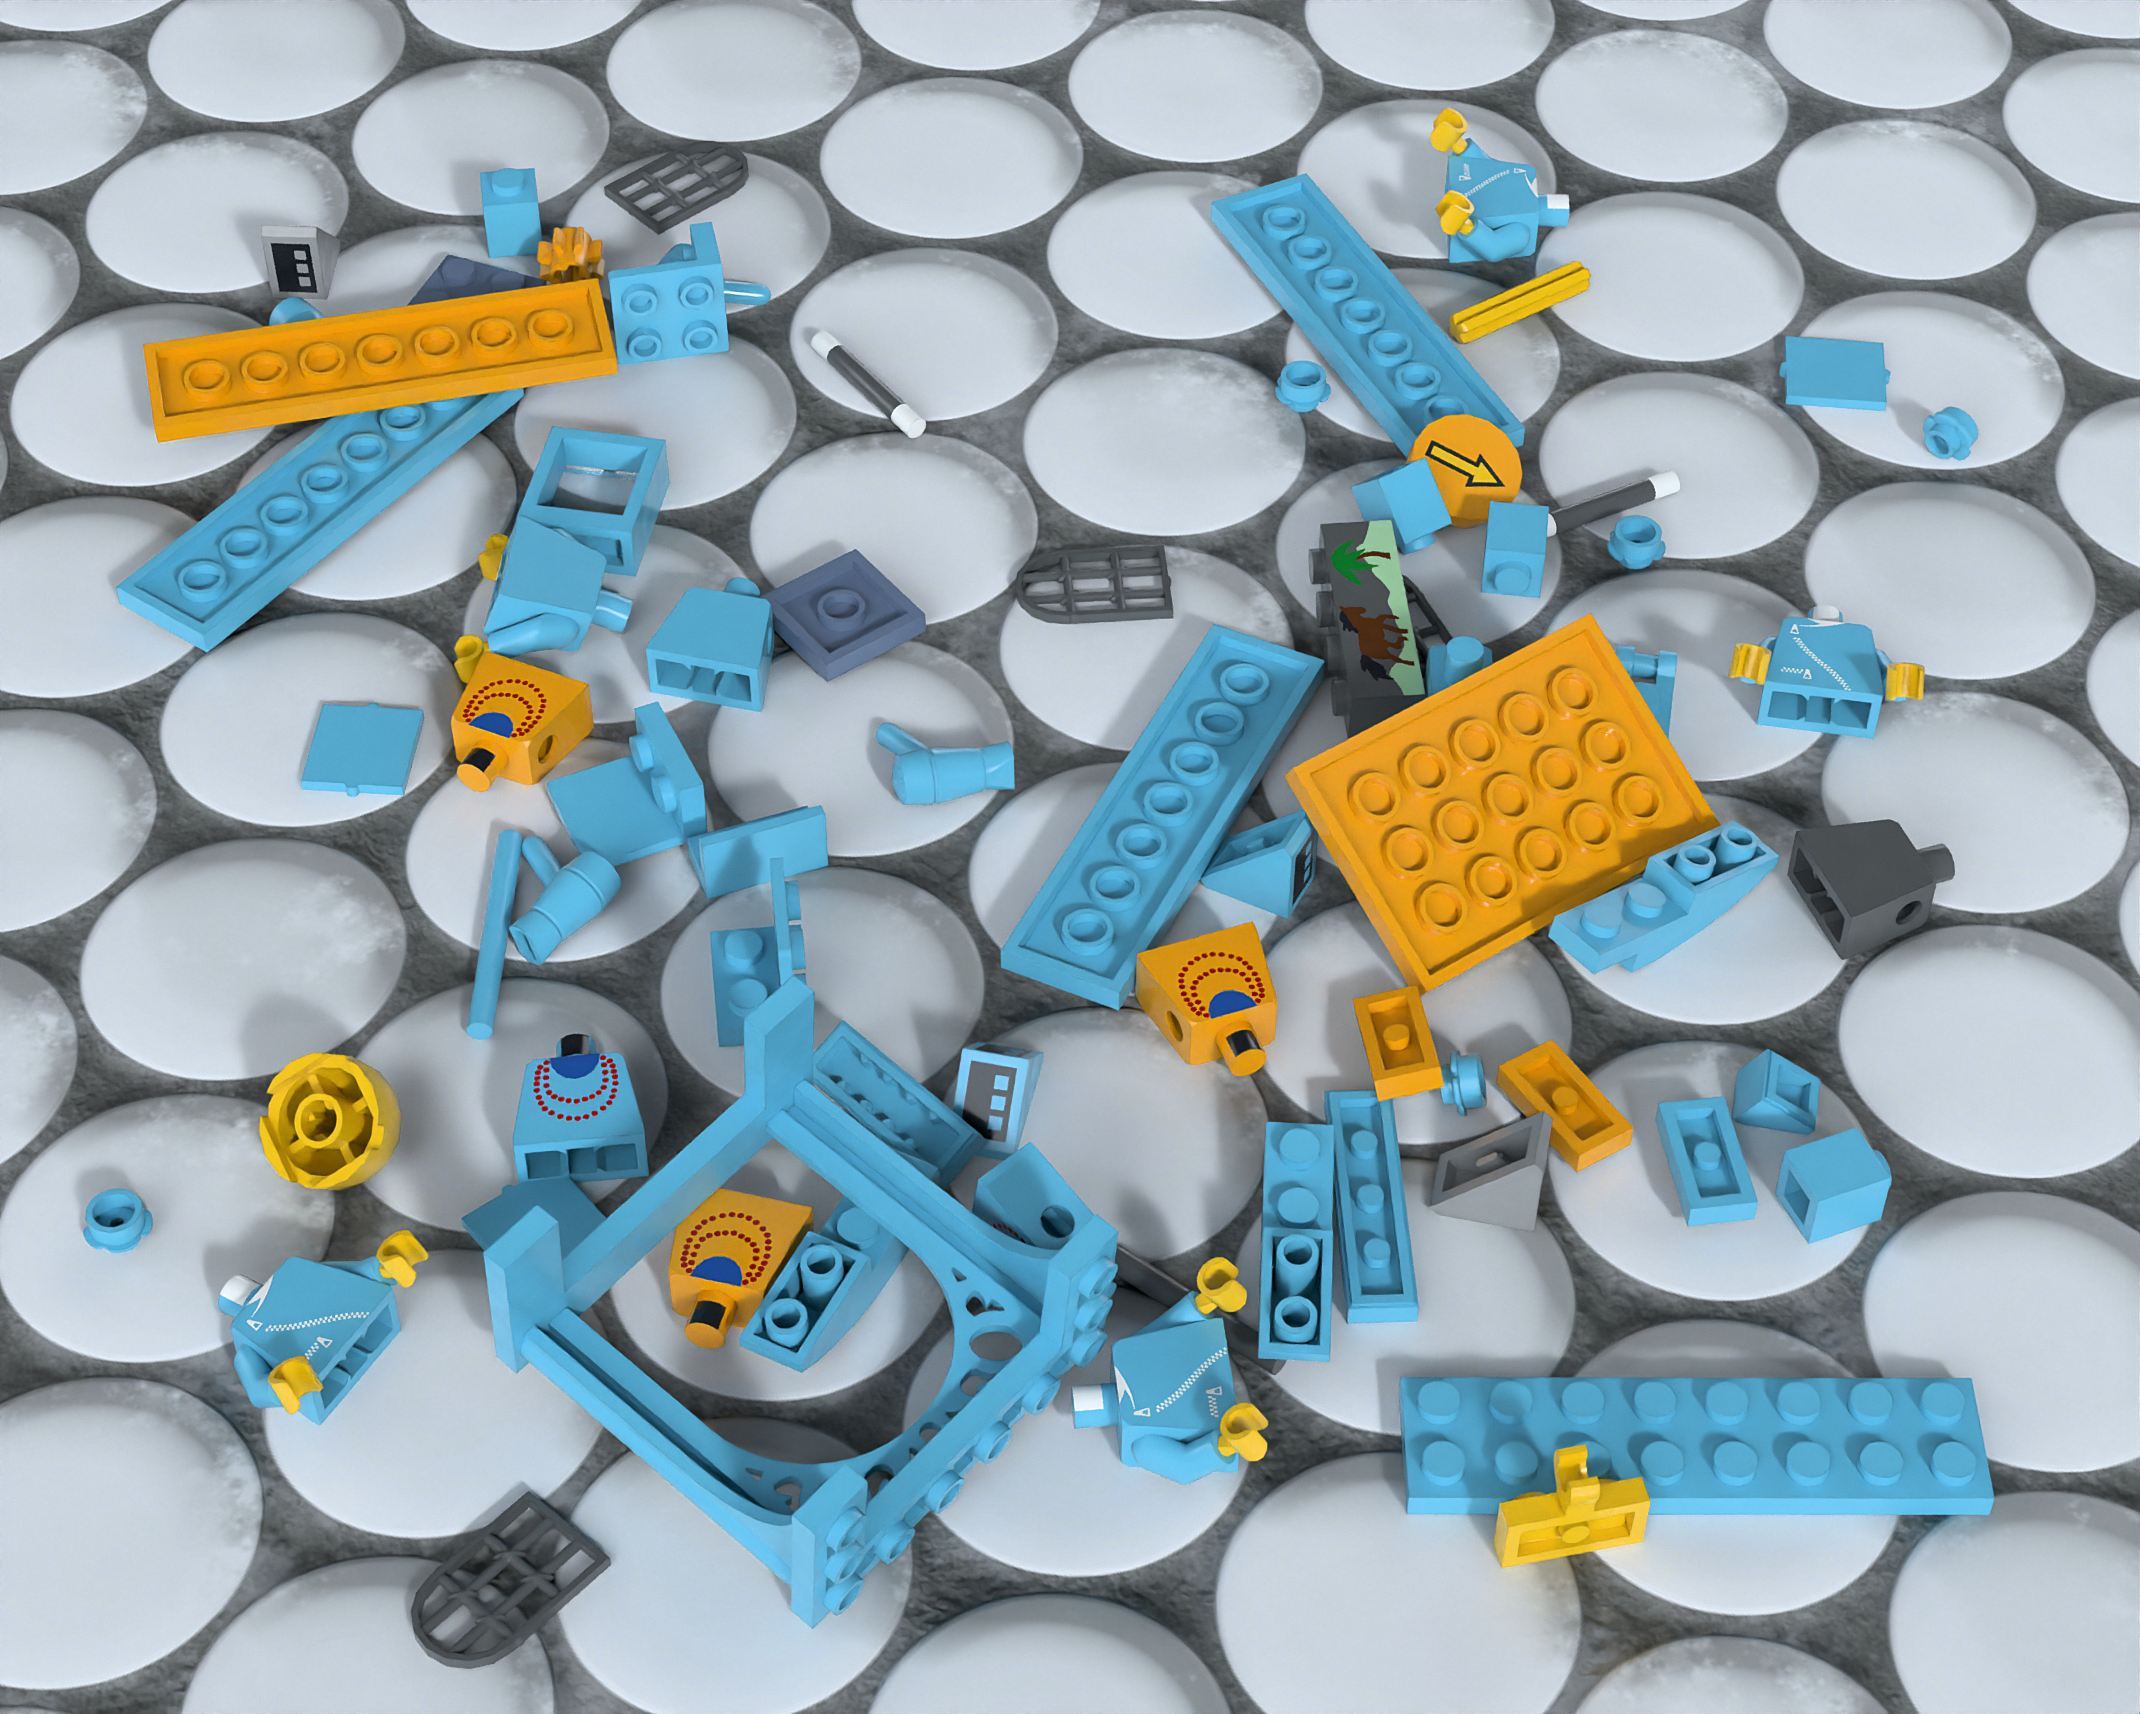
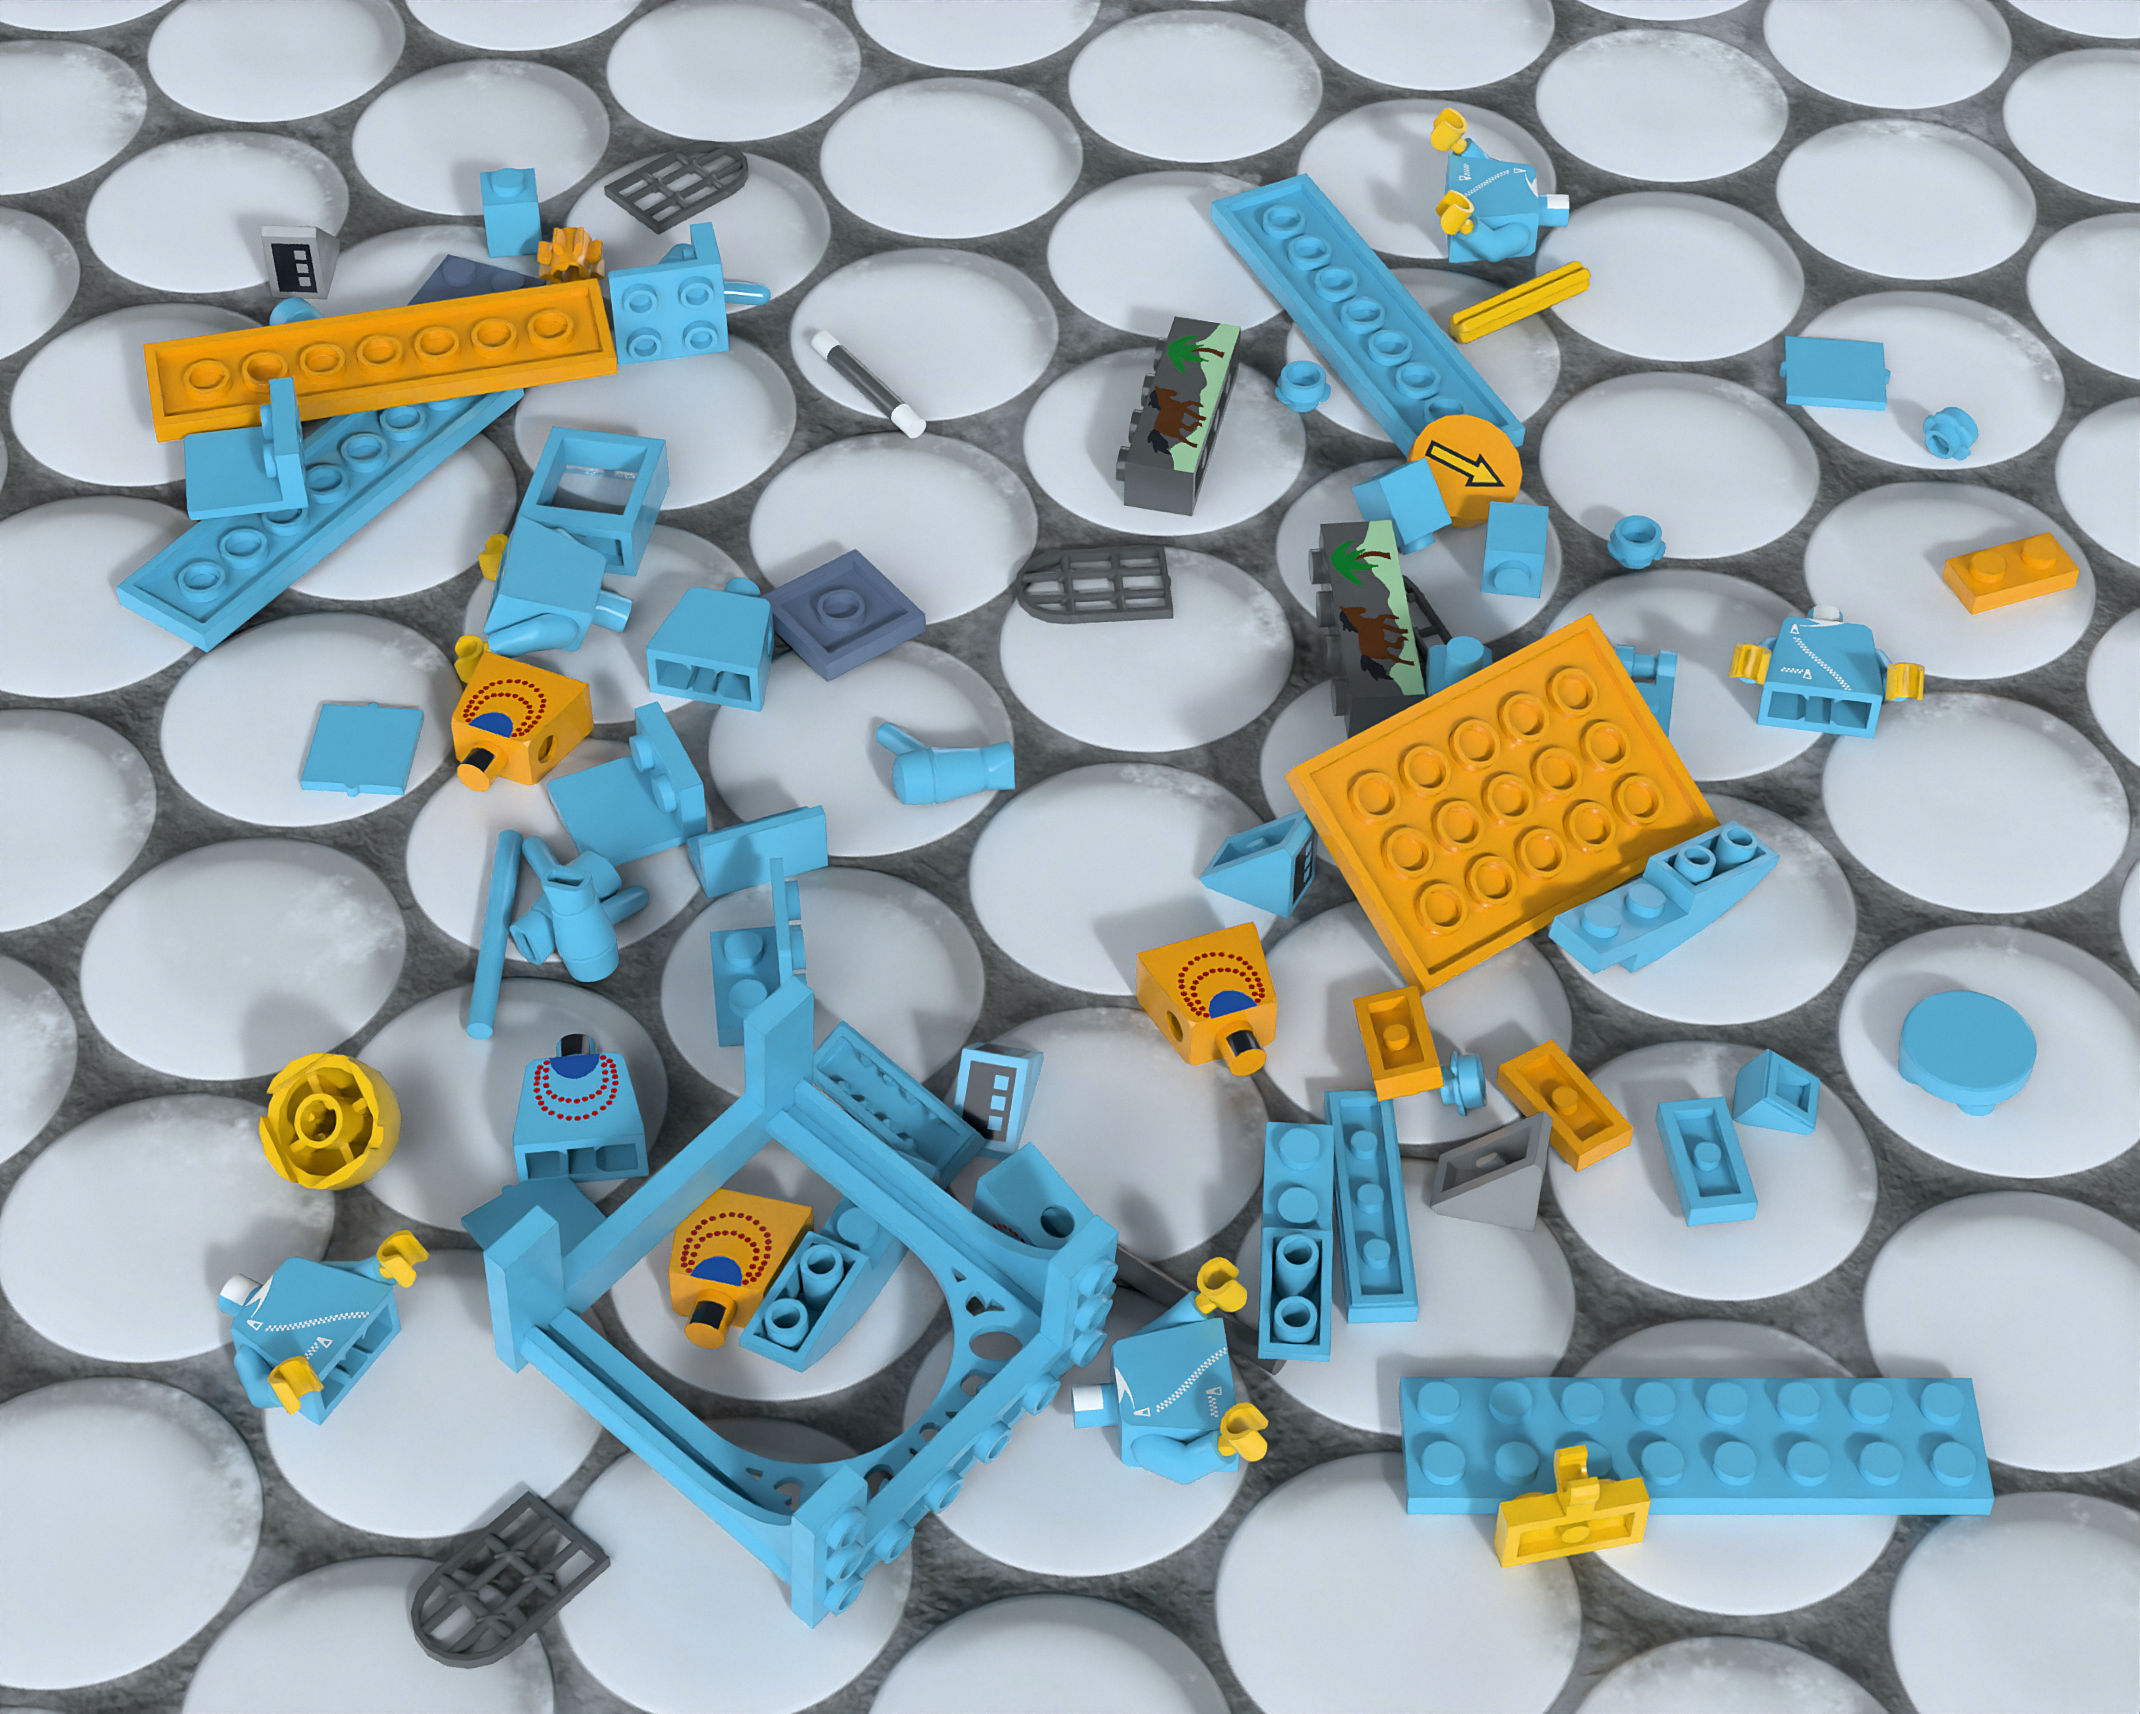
medium azure plate [83,1189,153,1253] -> none
medium azure plate [1001,624,1325,1010] -> none
dark grey bar [1547,470,1680,538] -> none
medium azure brick [1775,1127,1892,1244] -> none
dark grey torso [1787,819,1955,960] -> none
none -> medium azure bracket [184,377,309,520]
none -> medium azure piece [541,865,649,982]
none -> dark grey brick [1116,316,1241,516]
none -> medium azure tile [1898,990,2037,1116]
none -> light orange plate [1942,532,2080,615]

